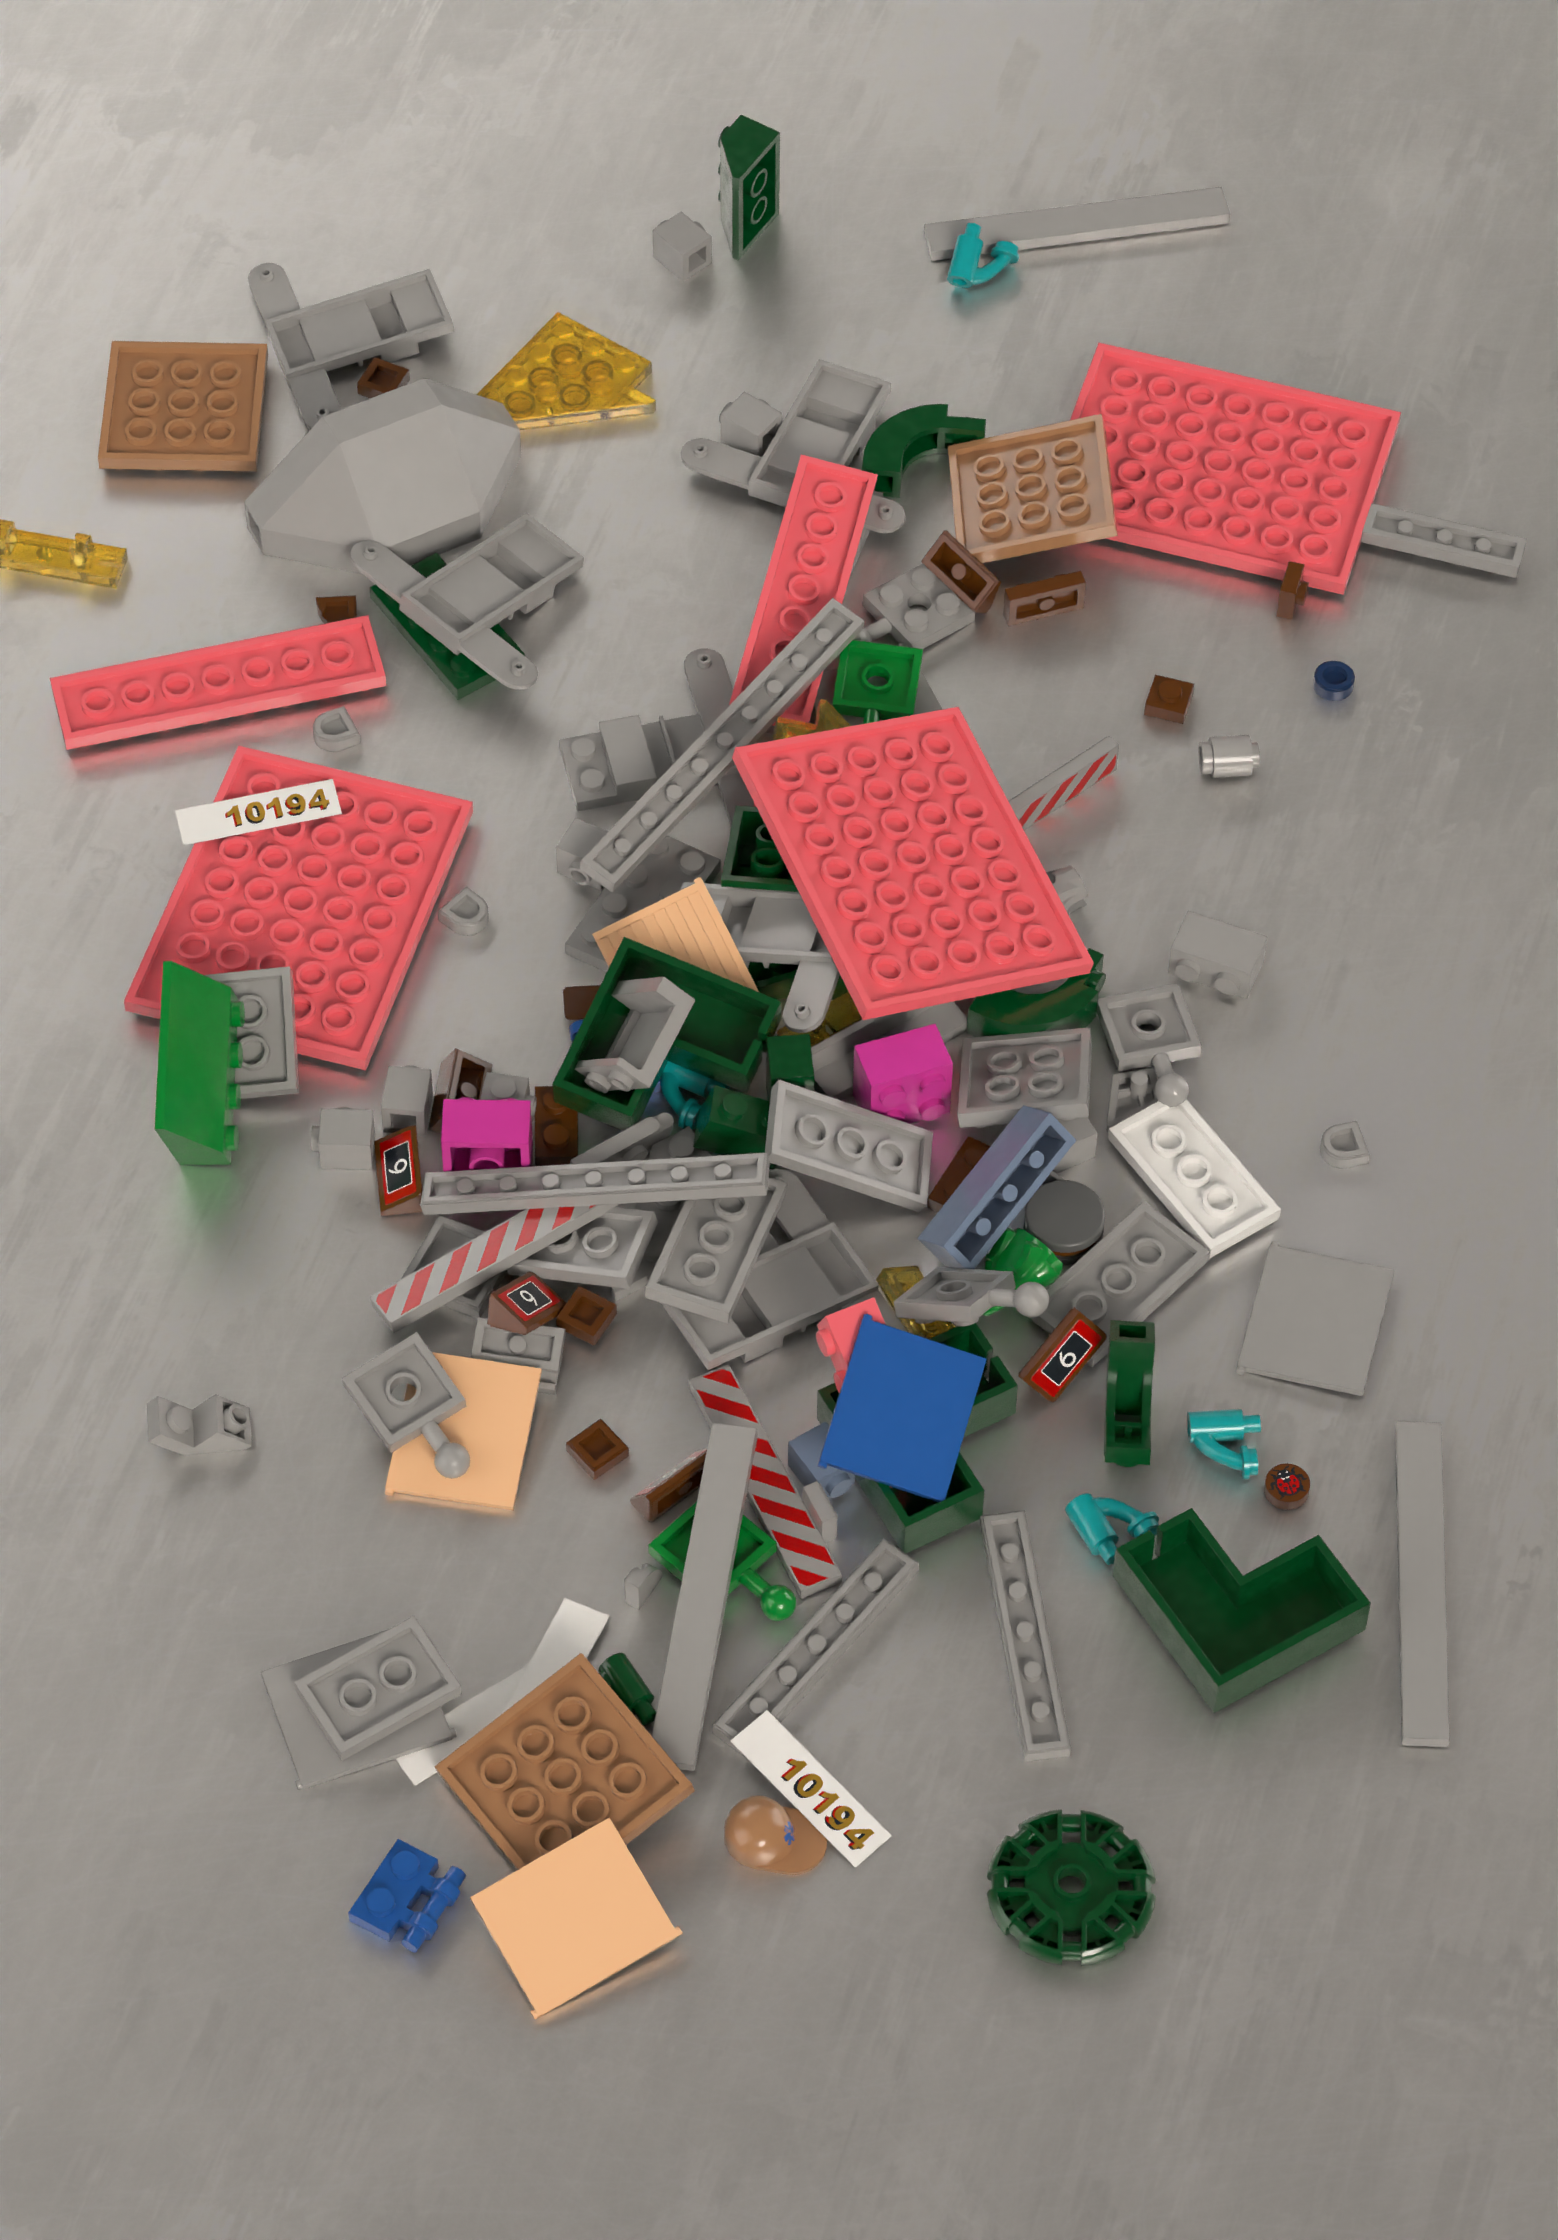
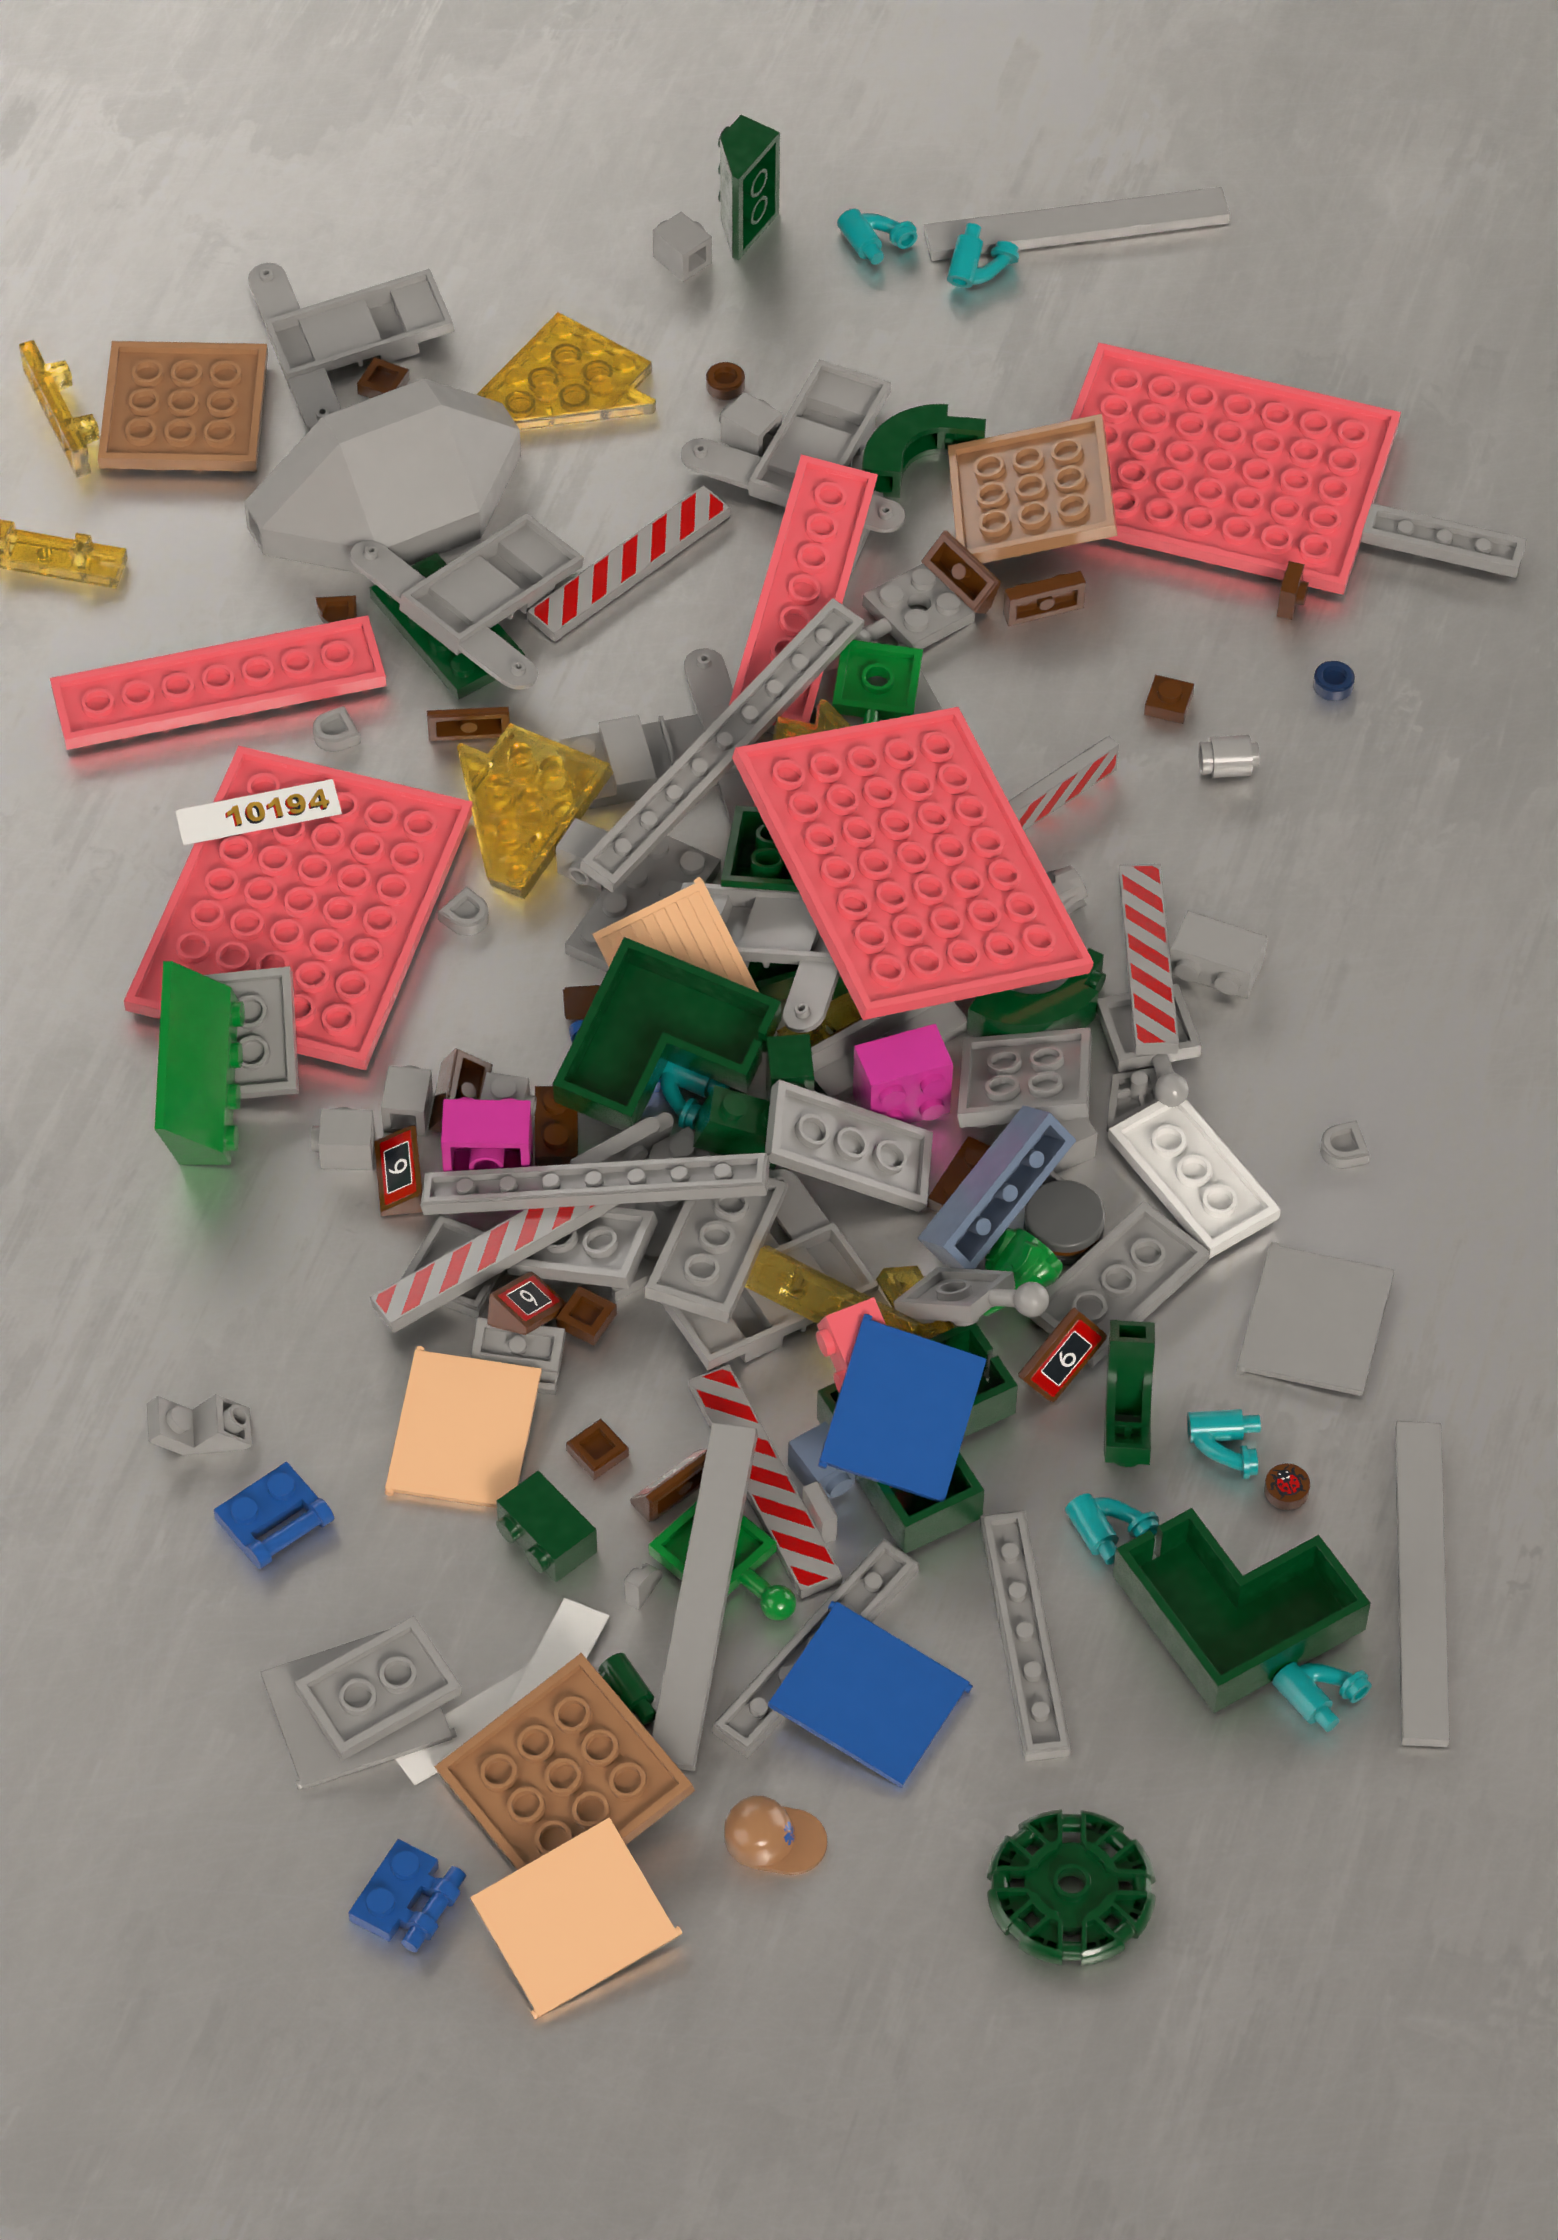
light grey plate [342,1332,470,1479] -> none
light grey panel [575,977,695,1093] -> none
white sticker [731,1710,892,1868] -> none
none -> clear yellow hinge [19,340,100,478]
none -> blue plate [213,1462,335,1569]
none -> reddish brown slope [427,707,510,741]
none -> clear yellow wing [457,723,614,899]
none -> dark green brick [496,1470,597,1583]
none -> light grey tile [527,485,730,642]
none -> reddish brown tile [706,362,745,400]
none -> clear yellow hinge [745,1245,921,1335]
none -> blue piece [768,1601,973,1788]
none -> teal plant [837,209,918,265]
none -> tile [1119,864,1179,1055]
none -> teal plant [1272,1662,1372,1732]

